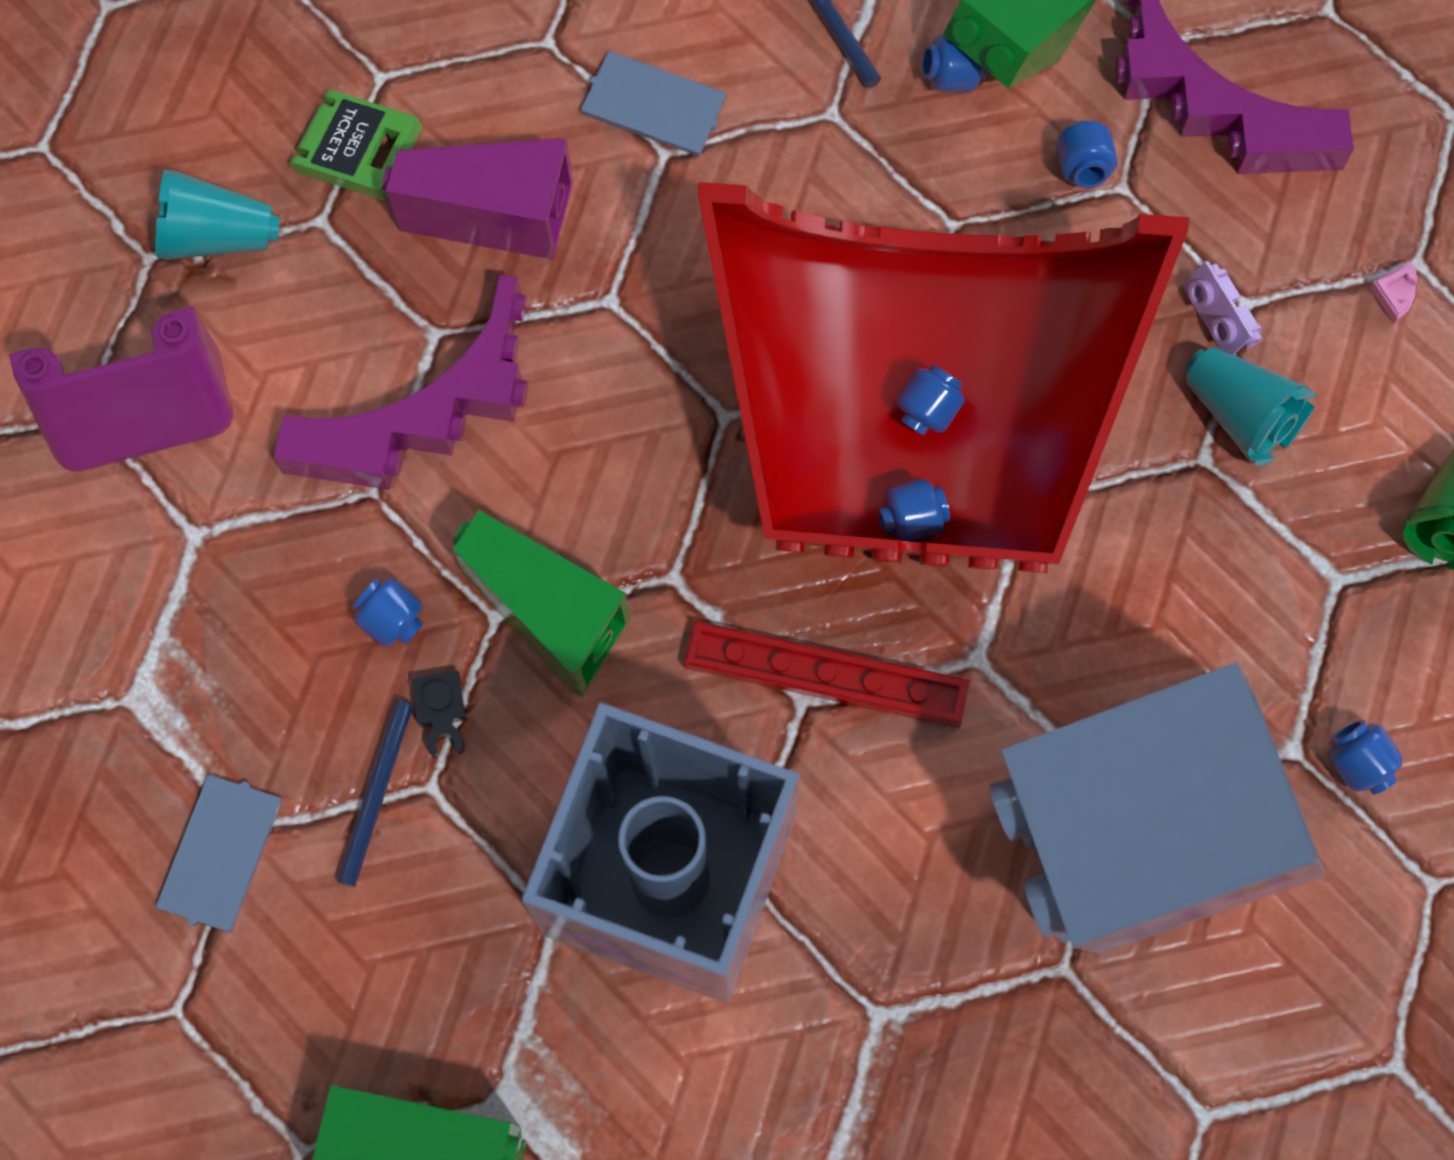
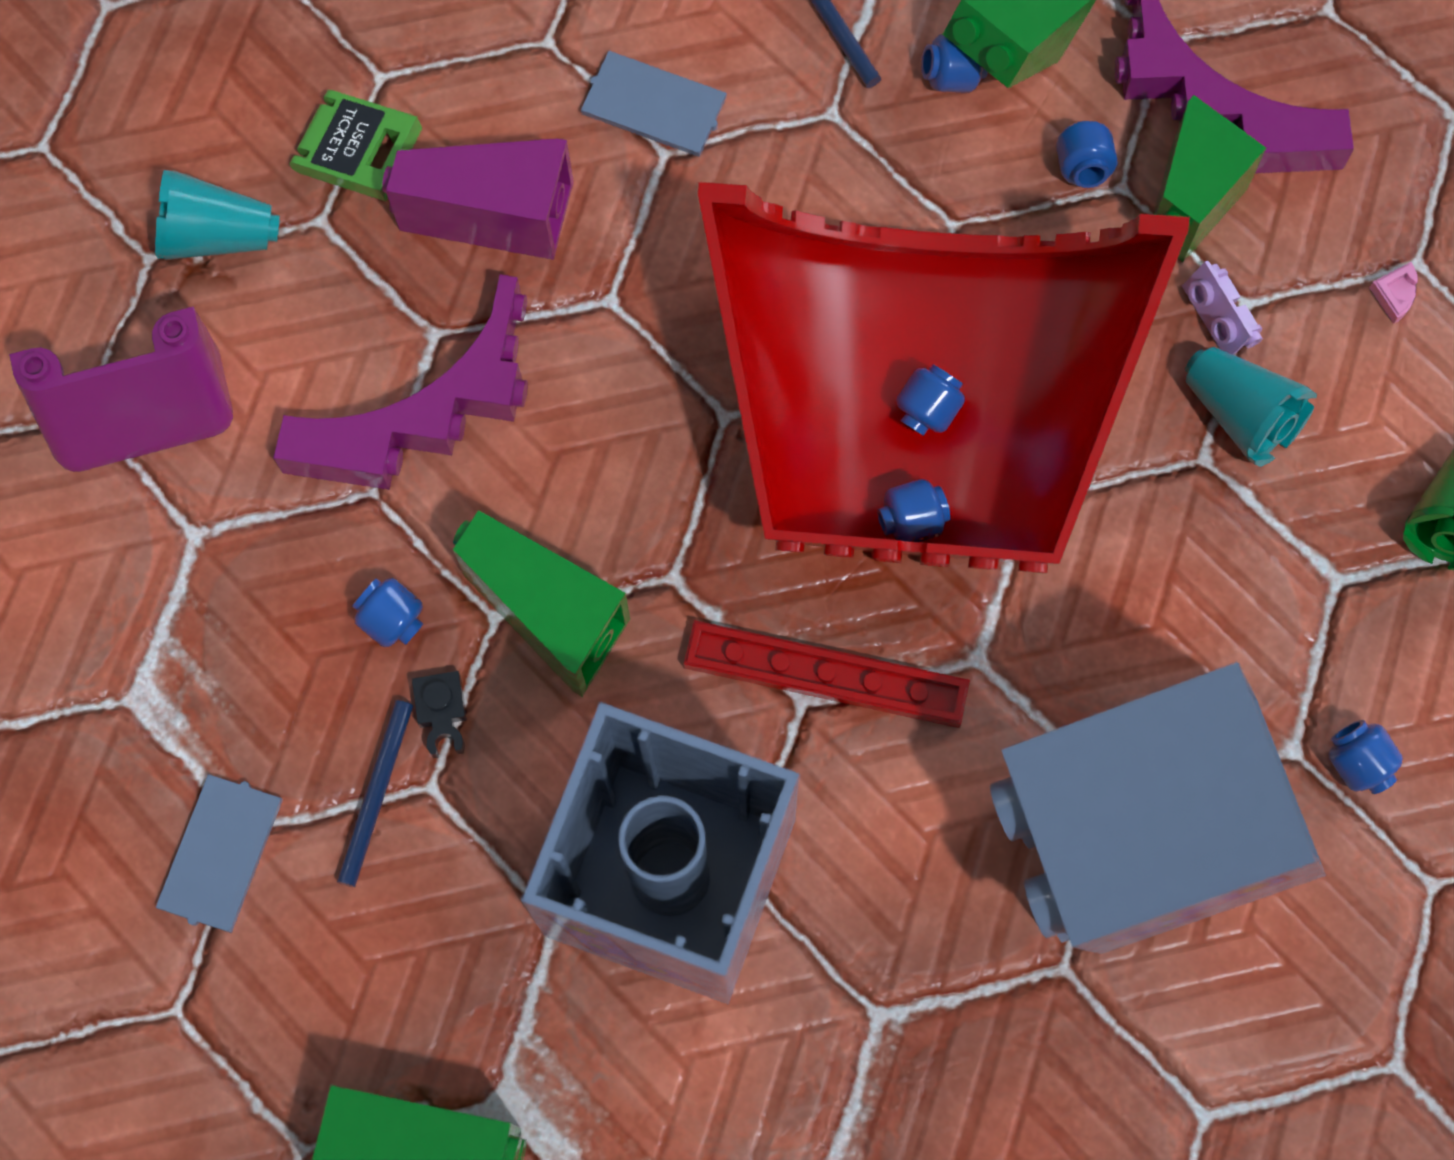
none -> green slope [1154,95,1266,262]

